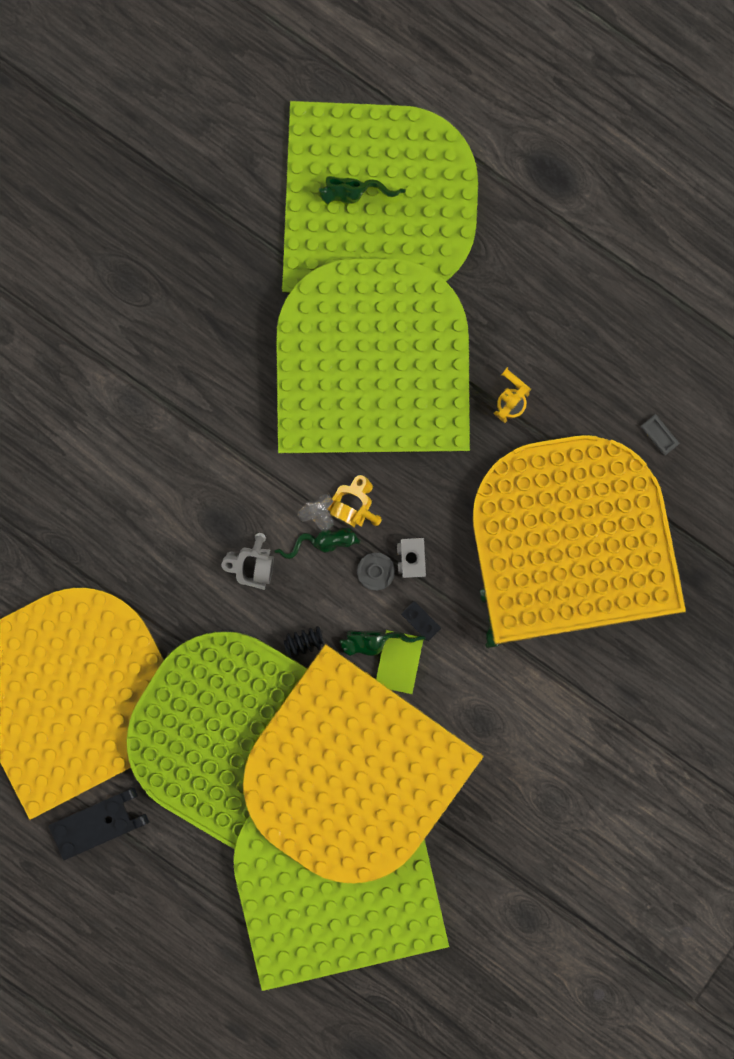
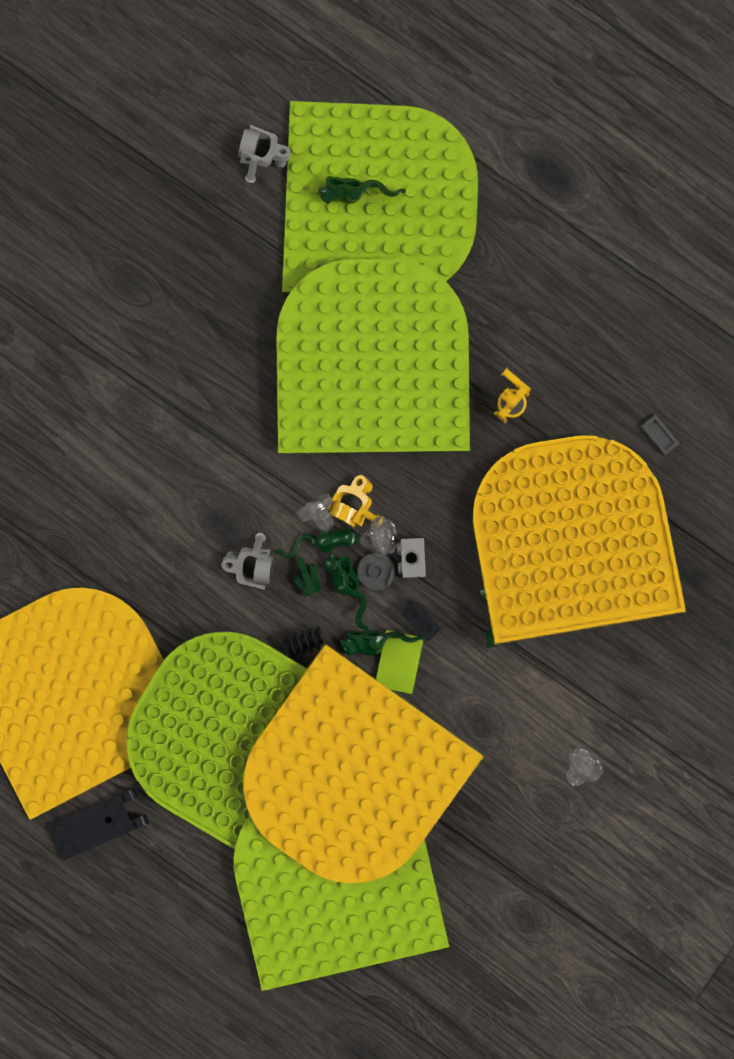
none -> light grey piece [238,125,290,183]
none -> dark green rock [294,557,322,597]
none -> dark green animal [324,554,370,634]
none -> clear tile [360,516,397,555]
none -> clear tile [566,748,603,786]

